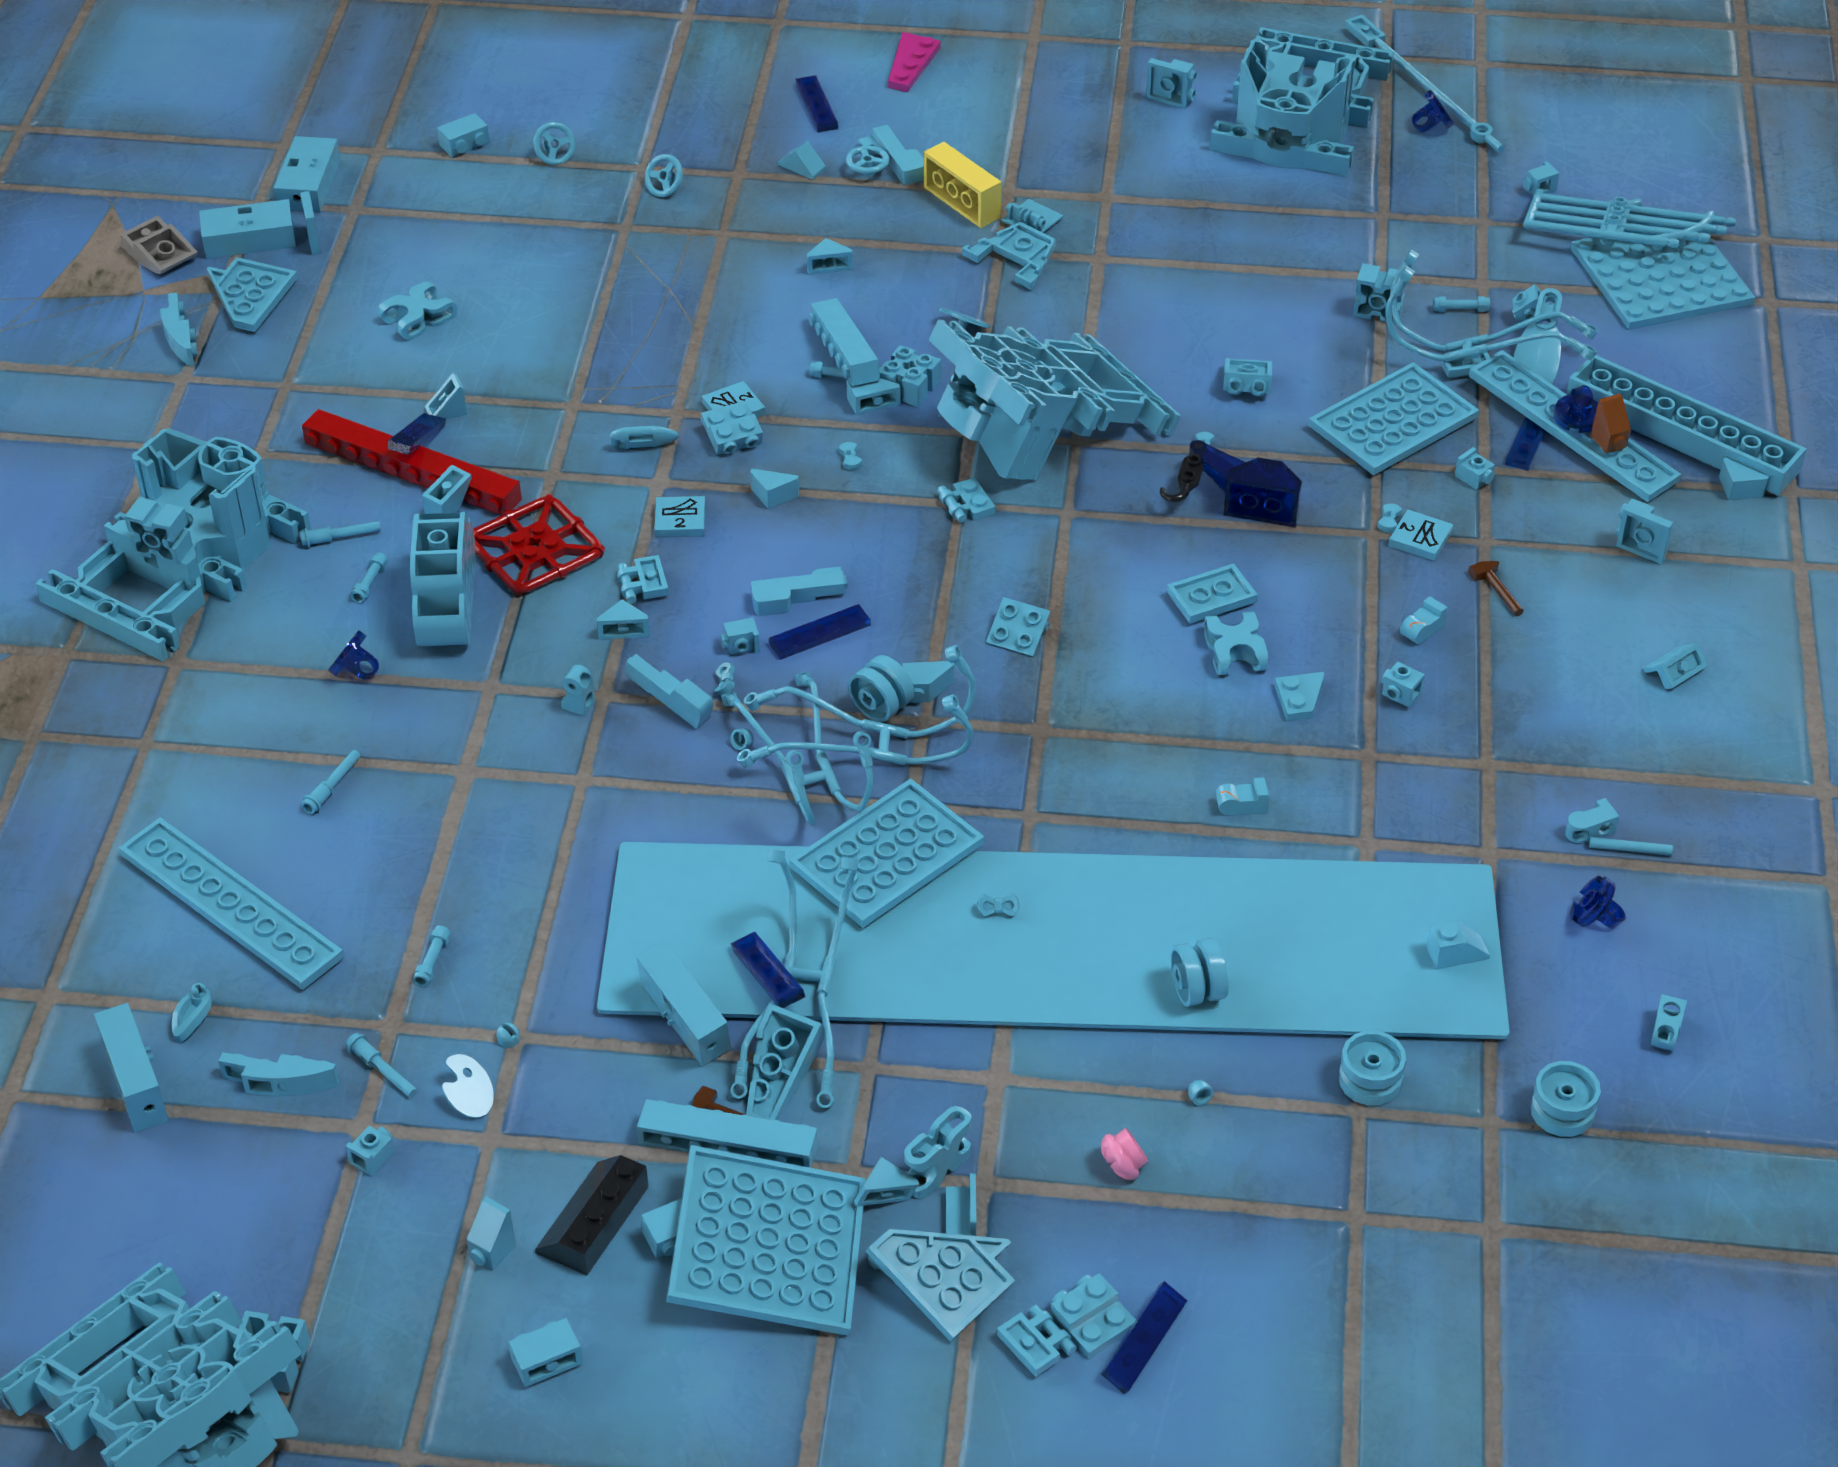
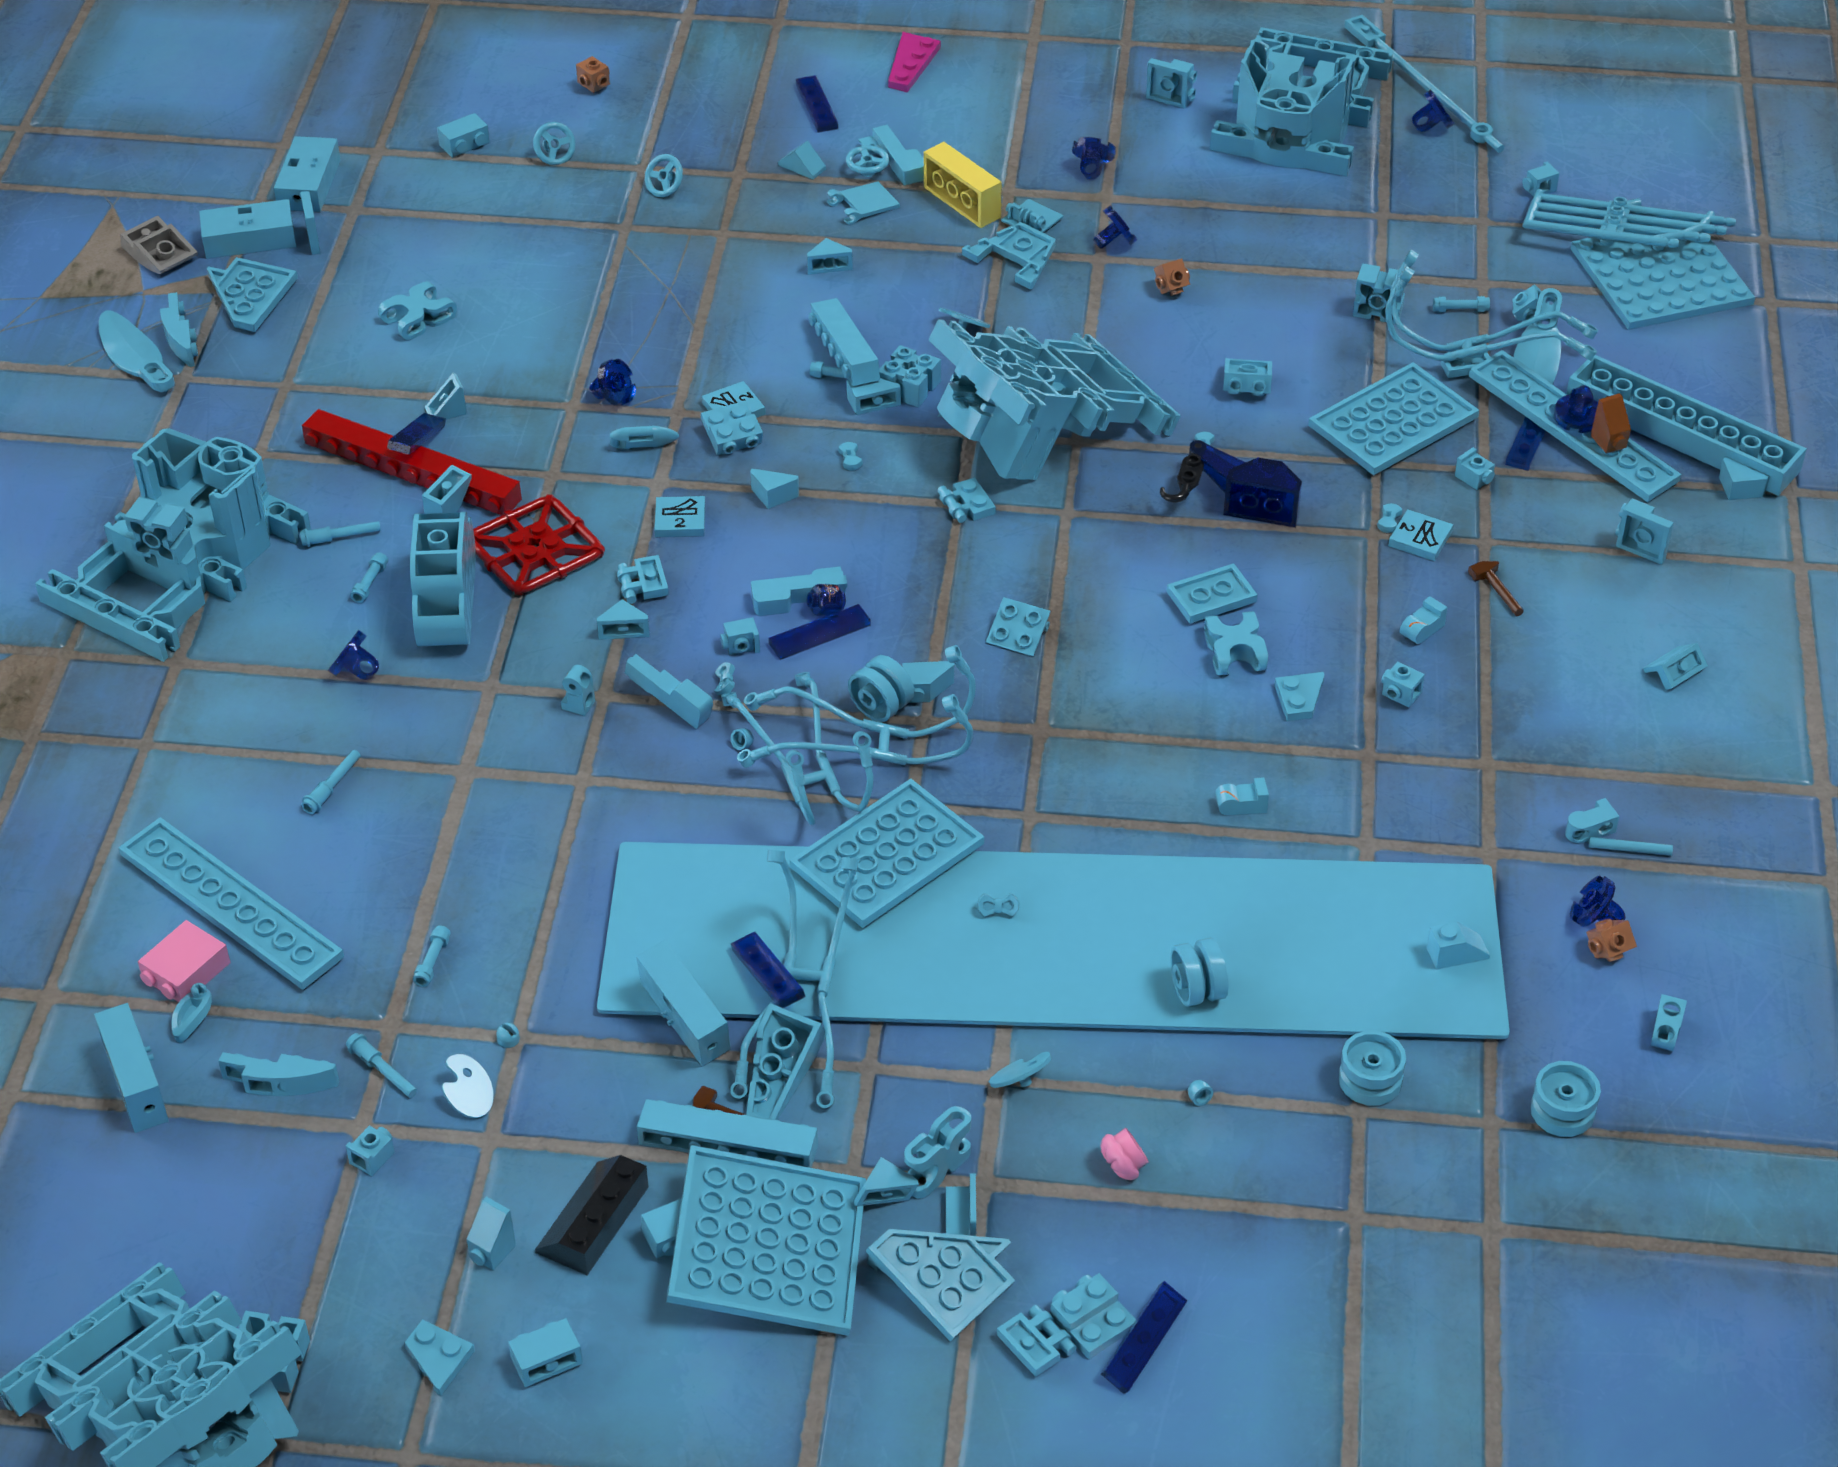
none -> medium azure plant [99,310,175,392]
none -> bright pink brick [138,920,231,1002]
none -> medium azure wing [405,1319,475,1396]
none -> nougat brick [576,56,610,93]
none -> clear blue tile [589,359,636,406]
none -> clear blue head [806,584,846,617]
none -> medium azure flag [827,181,900,225]
none -> medium azure piece [989,1052,1052,1088]
none -> clear blue tile [1072,137,1116,180]
none -> clear blue tile [1093,205,1137,249]
none -> nougat brick [1154,258,1190,296]
none -> nougat brick [1586,919,1637,962]

